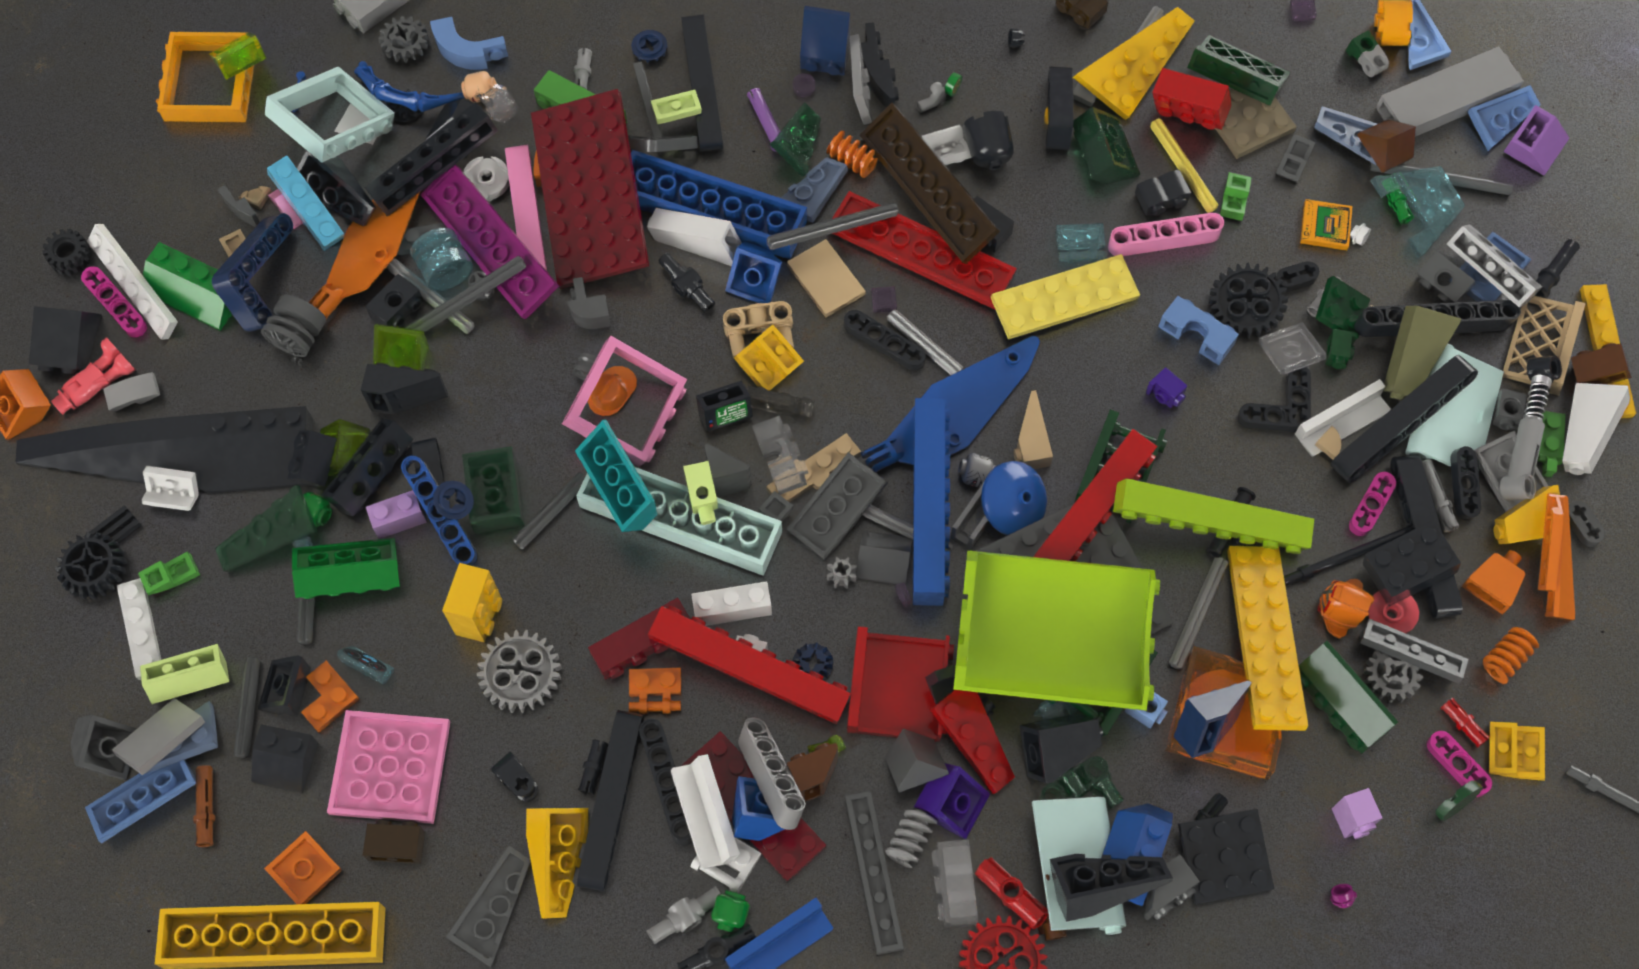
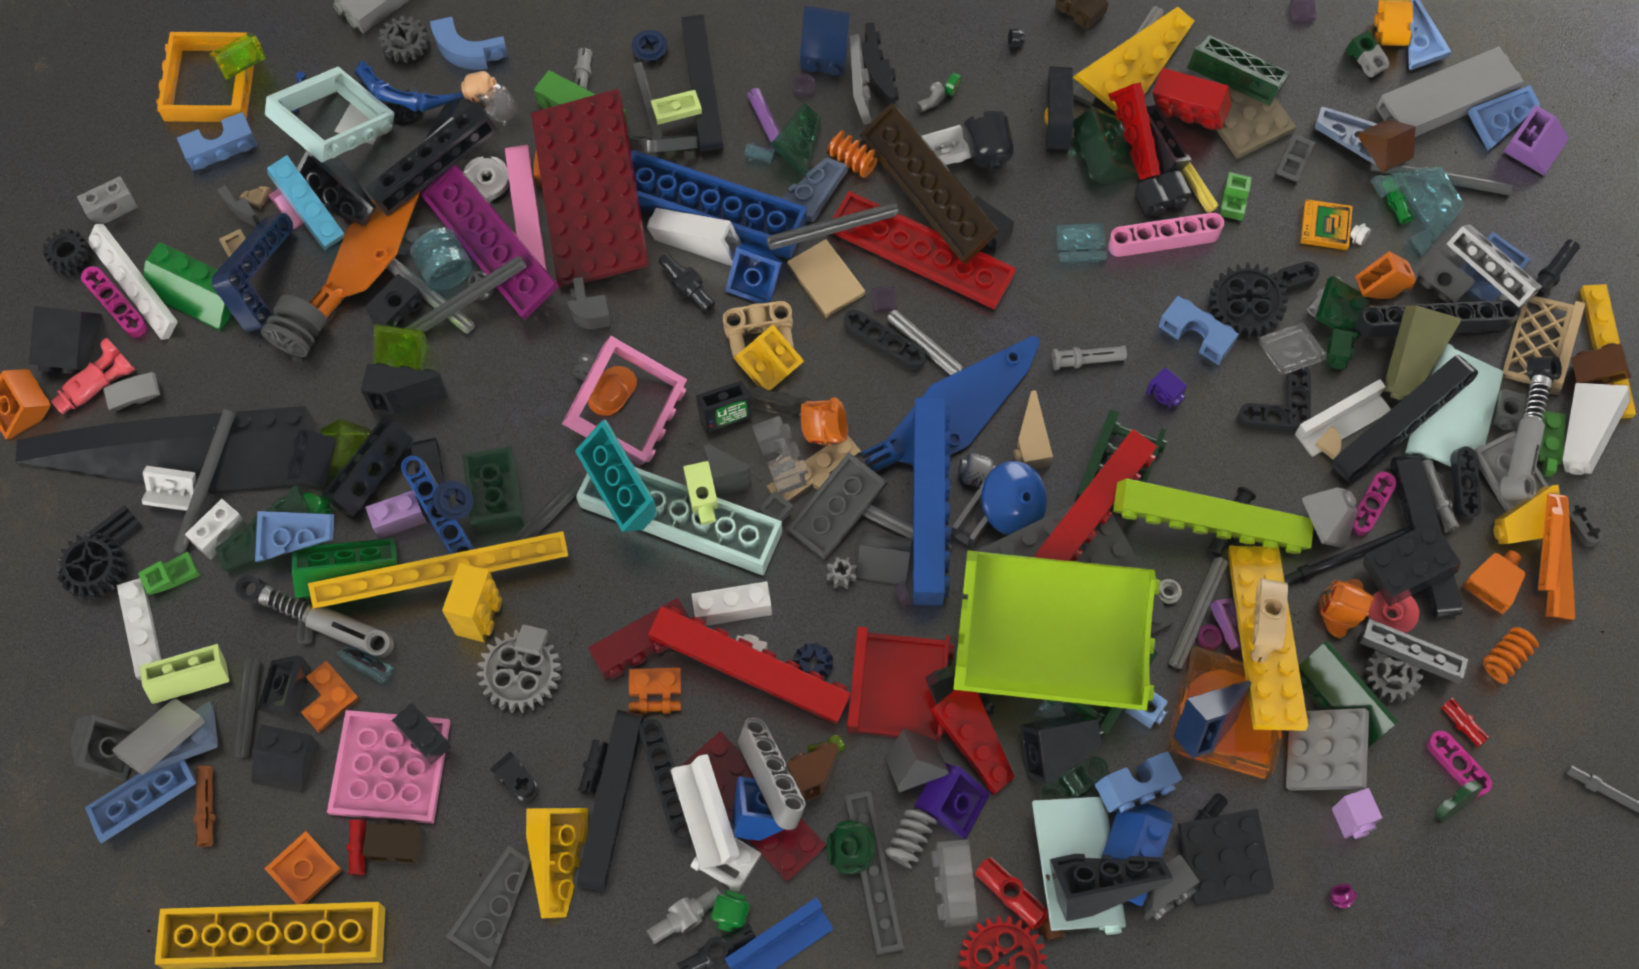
light yellow plate [991,254,1140,340] -> none
yellow slope [1489,722,1545,781] -> none
none -> light grey brick [77,176,138,226]
none -> dark grey piece [172,409,236,554]
none -> medium blue arch [177,112,258,171]
none -> white brick [185,499,247,560]
none -> piece [235,575,394,657]
none -> medium blue wing [255,511,334,562]
none -> yellow plate [308,531,568,609]
none -> red pin [346,819,366,876]
none -> black brick [392,703,451,765]
none -> light grey tile [514,624,548,656]
none -> clear light blue pin [744,142,775,164]
none -> orange piece [801,397,848,446]
none -> dark green tile [826,820,876,875]
none -> light grey pin [1052,345,1127,370]
none -> medium blue arch [1094,751,1183,813]
none -> red wing [1108,82,1160,180]
none -> black brick [1146,105,1192,177]
none -> white plate [1158,579,1182,604]
none -> magenta tile [1196,624,1223,651]
none -> medium lavender plate [1210,598,1241,650]
none -> tan piece [1251,578,1288,663]
none -> light grey plate [1286,708,1369,791]
none -> light grey slope [1302,487,1358,548]
none -> orange torso [1355,251,1416,299]

